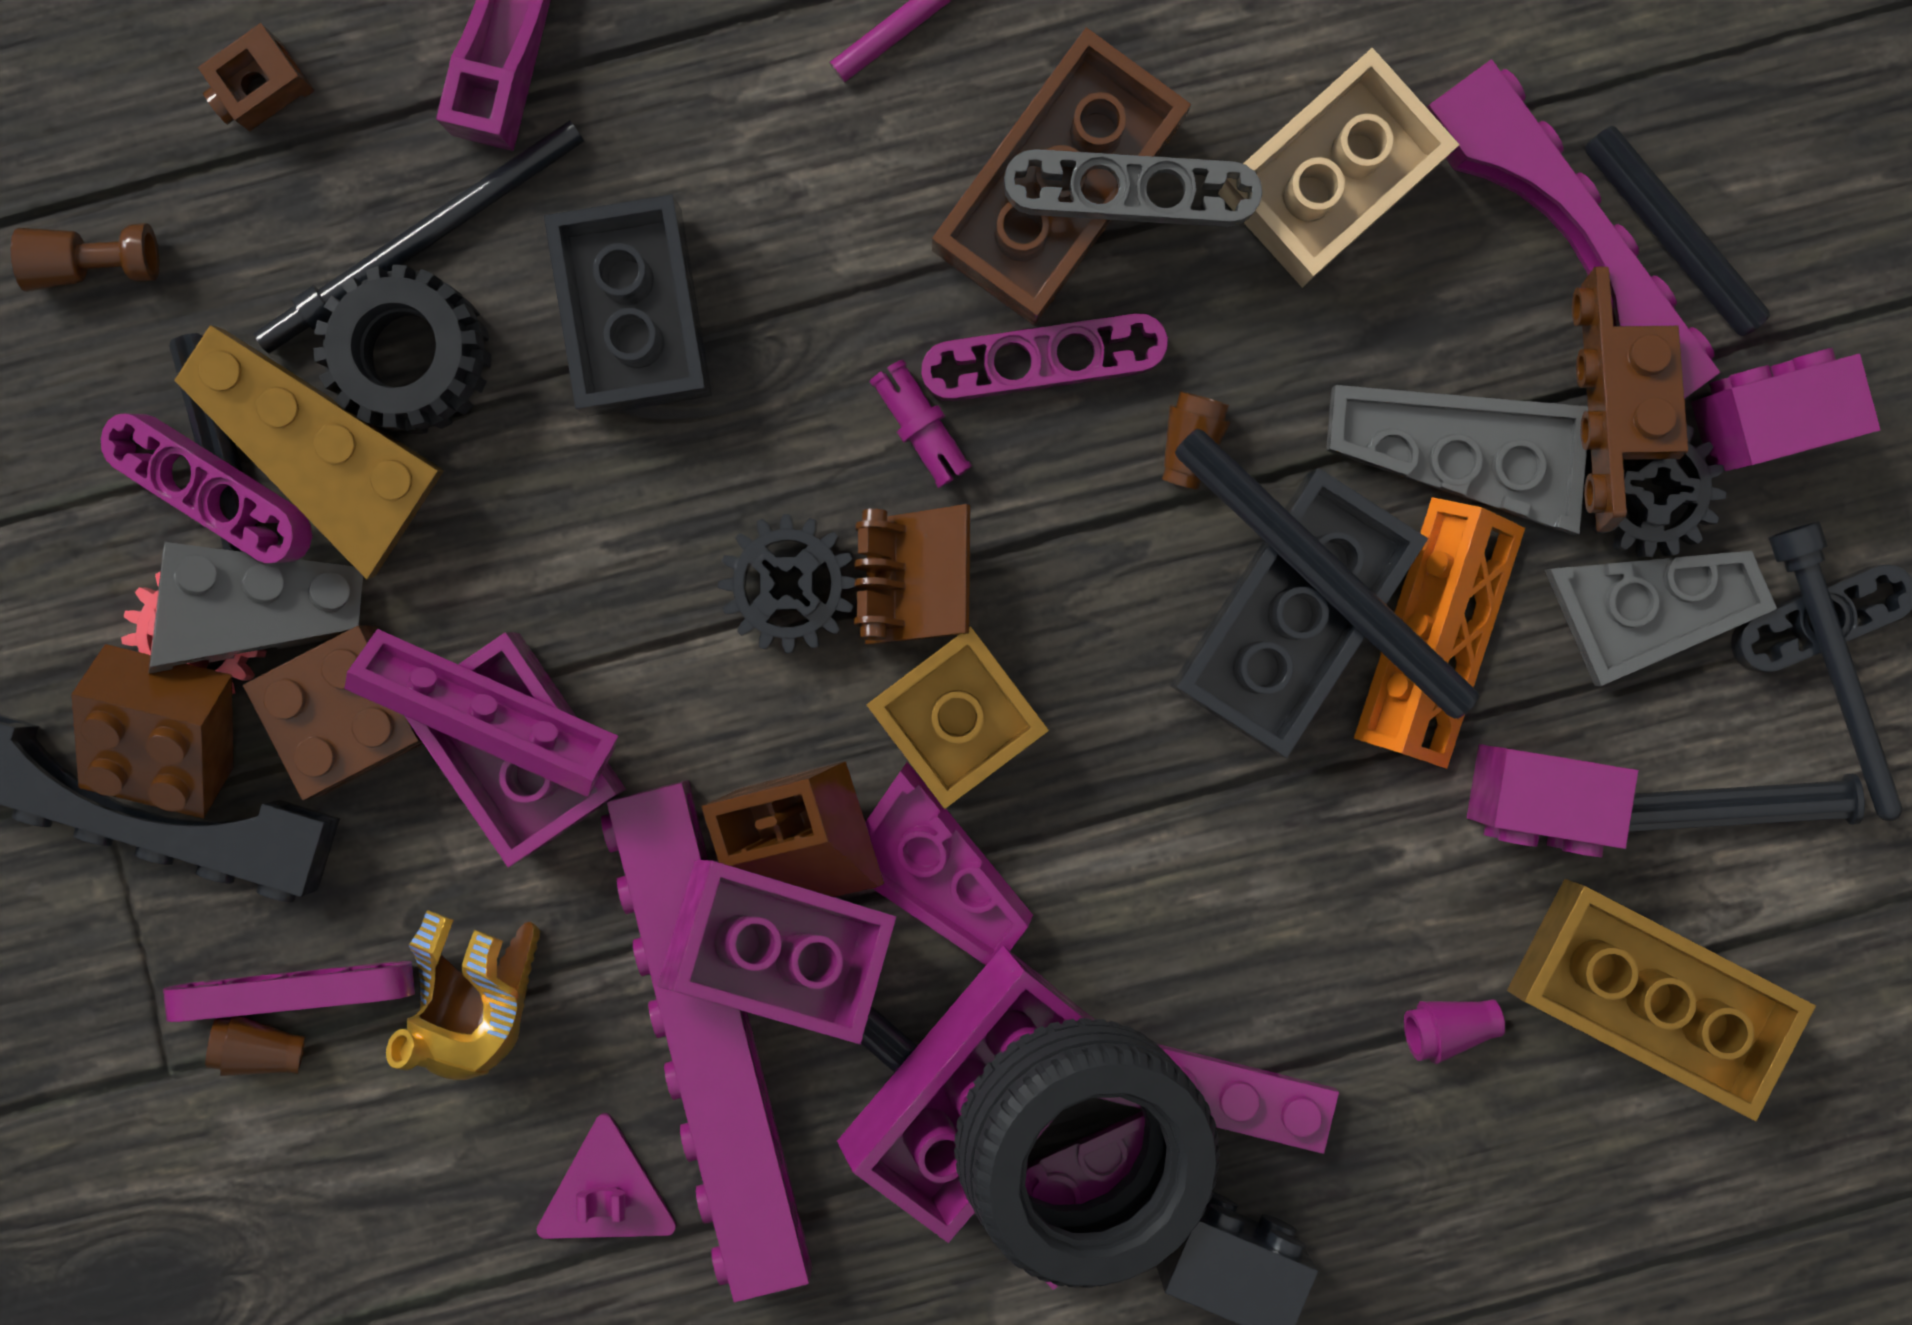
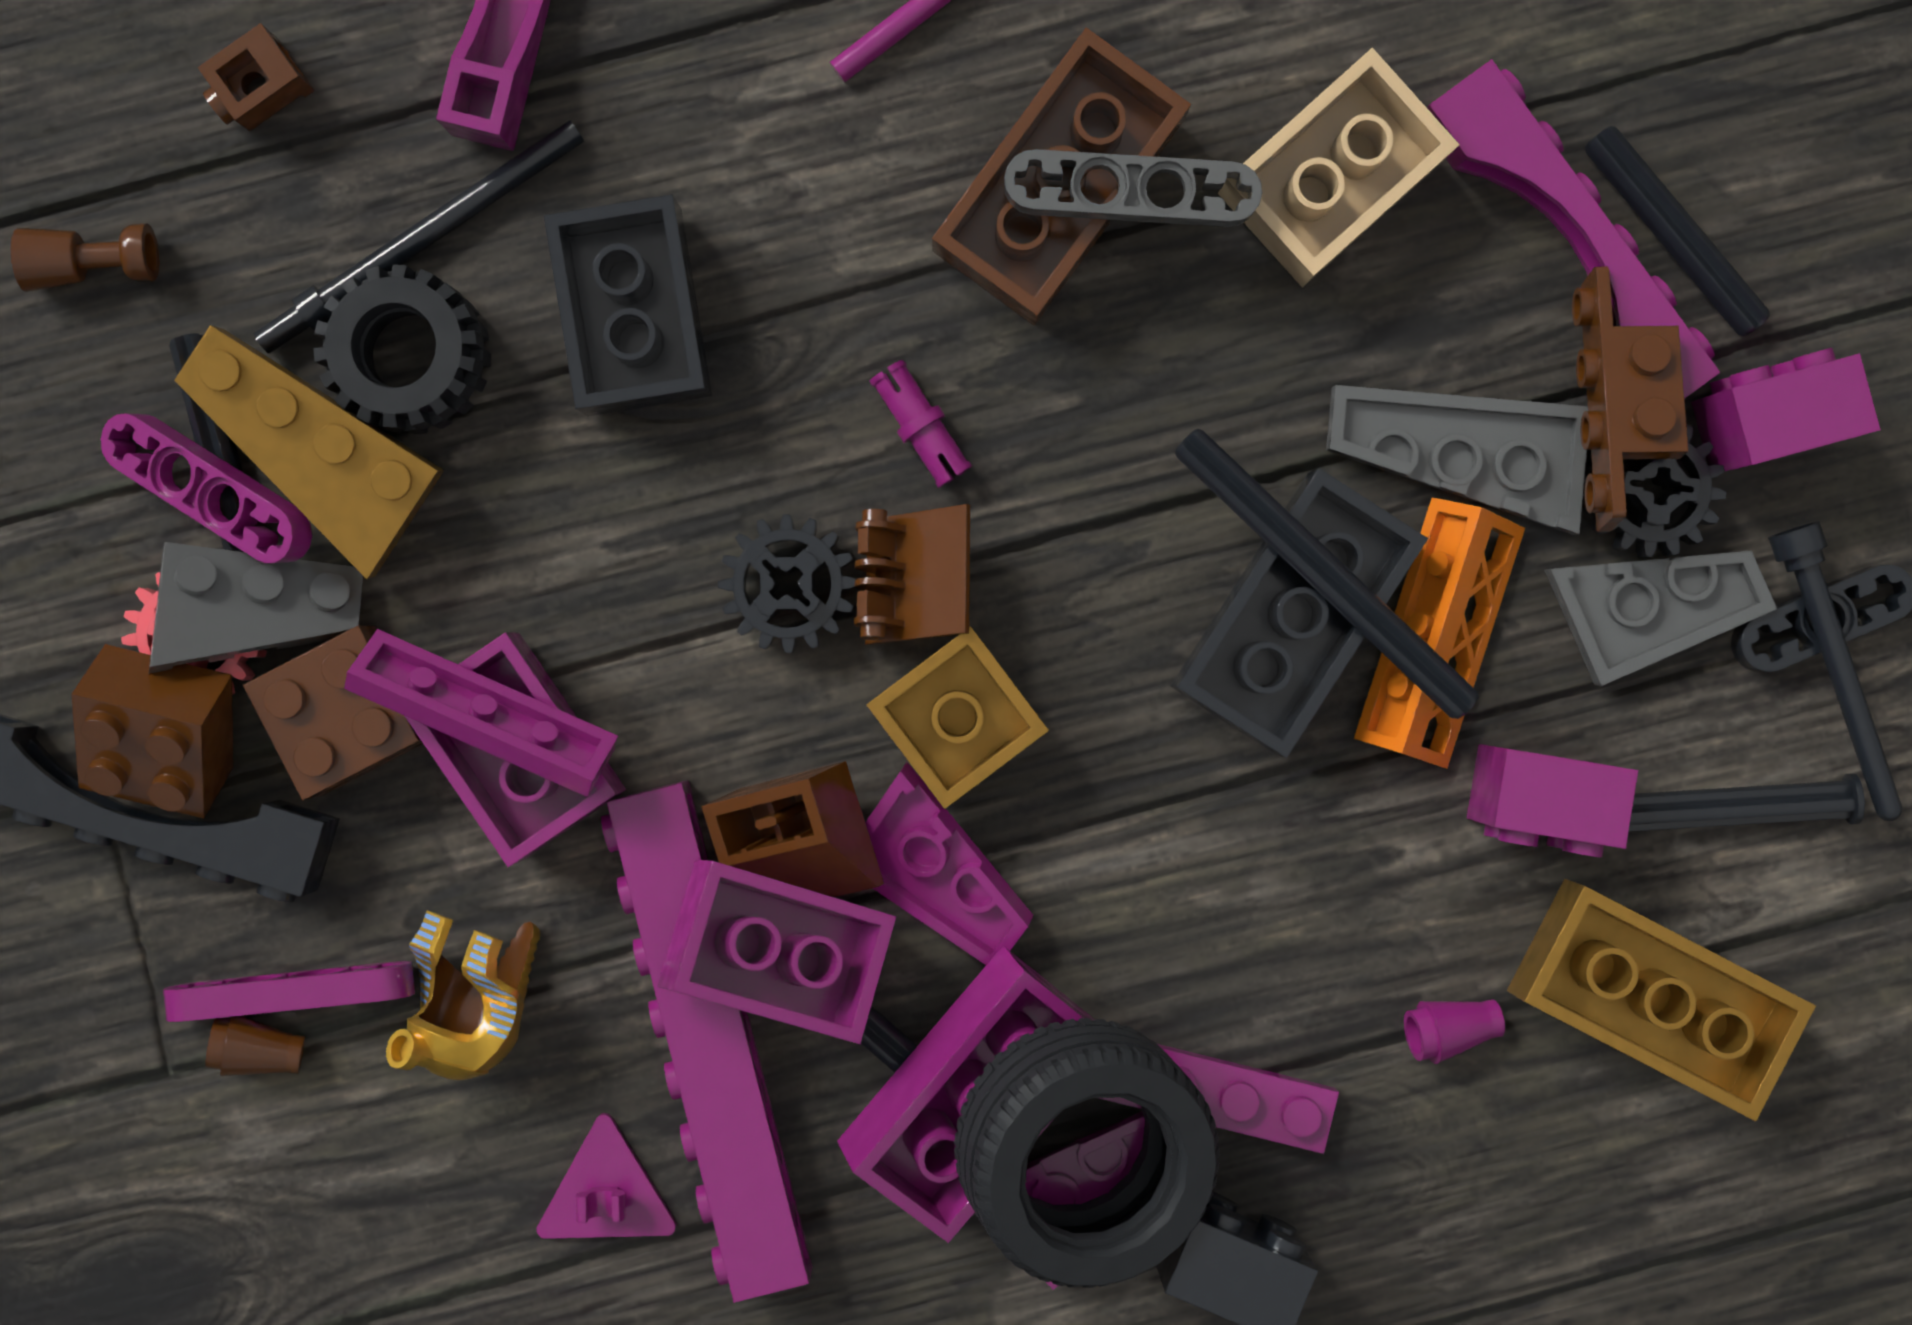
magenta beam [921,314,1168,401] -> none
reddish brown cone [1162,391,1231,489] -> none

